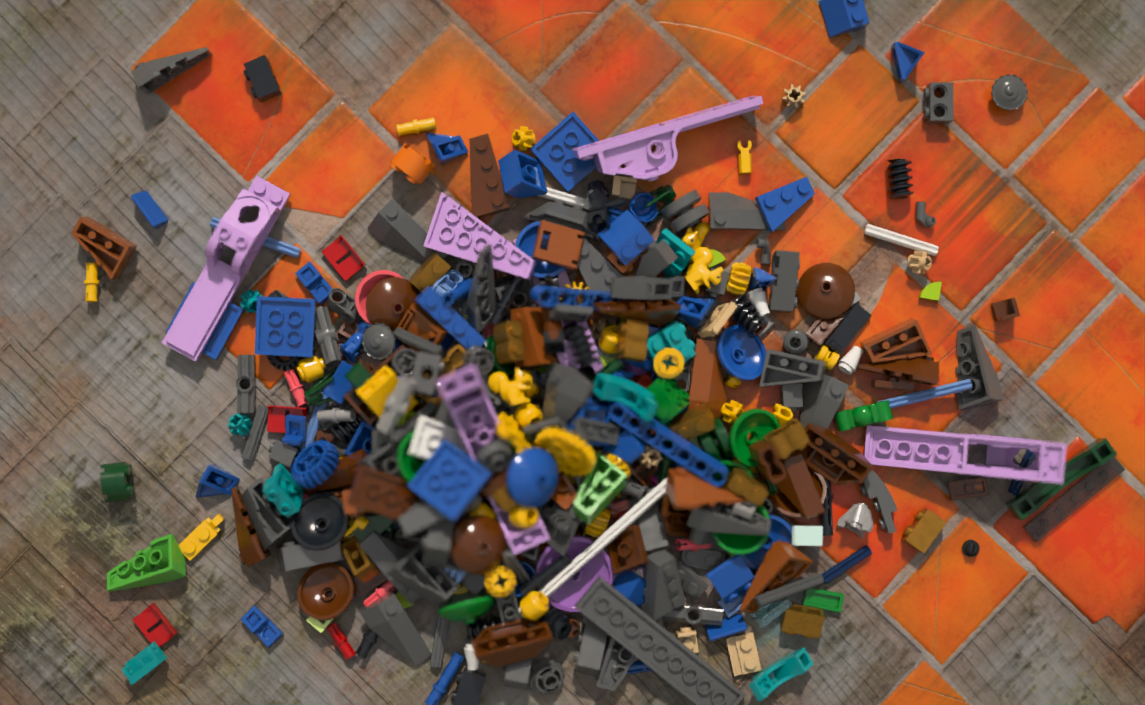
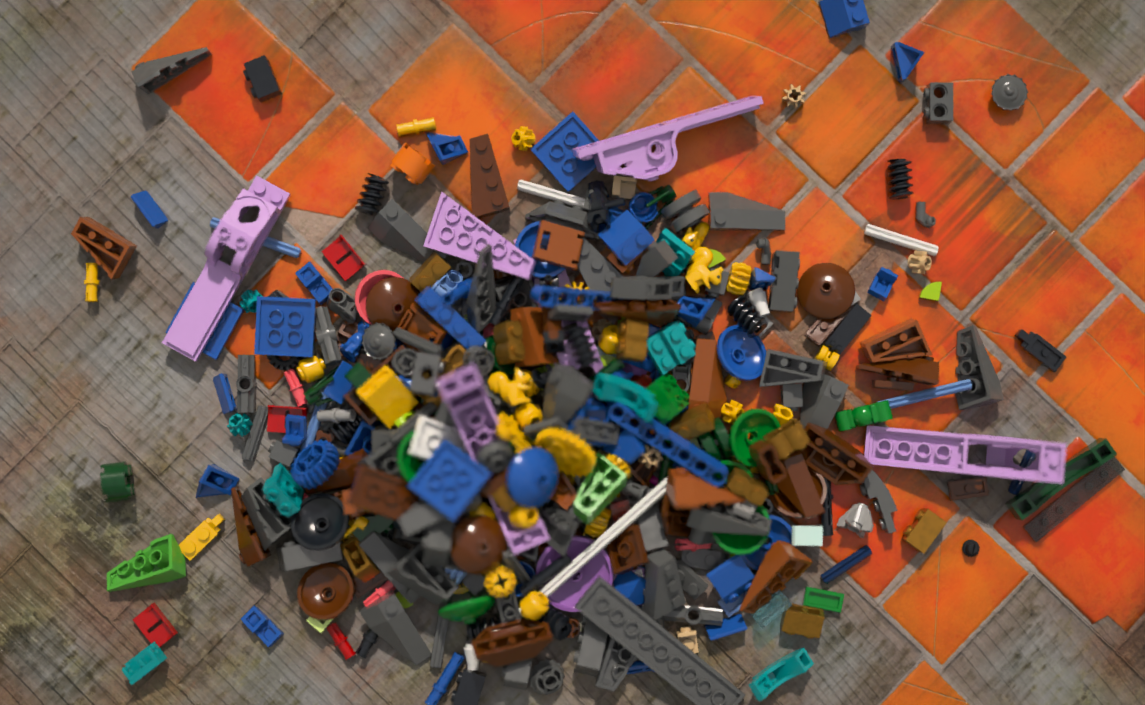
light grey piece [376,375,417,434] -> none
blue slope [498,150,548,198] -> none
yellow gear [653,348,684,379] -> none
tan plate [697,301,738,338] -> none
tan plate [725,632,762,677] -> none
yellow bar [737,140,752,174] -> none
blue wing [755,177,815,233] -> none
dark grey axle [755,573,824,607] -> none
dark grey head [783,329,808,355] -> none
white cone [838,345,864,375] -> none
reddish brown panel [991,297,1020,322] -> none
none -> blue slope [213,373,237,414]
none -> black piece [354,173,389,216]
none -> blue bracket [867,267,898,302]
none -> black hinge [1014,329,1066,372]

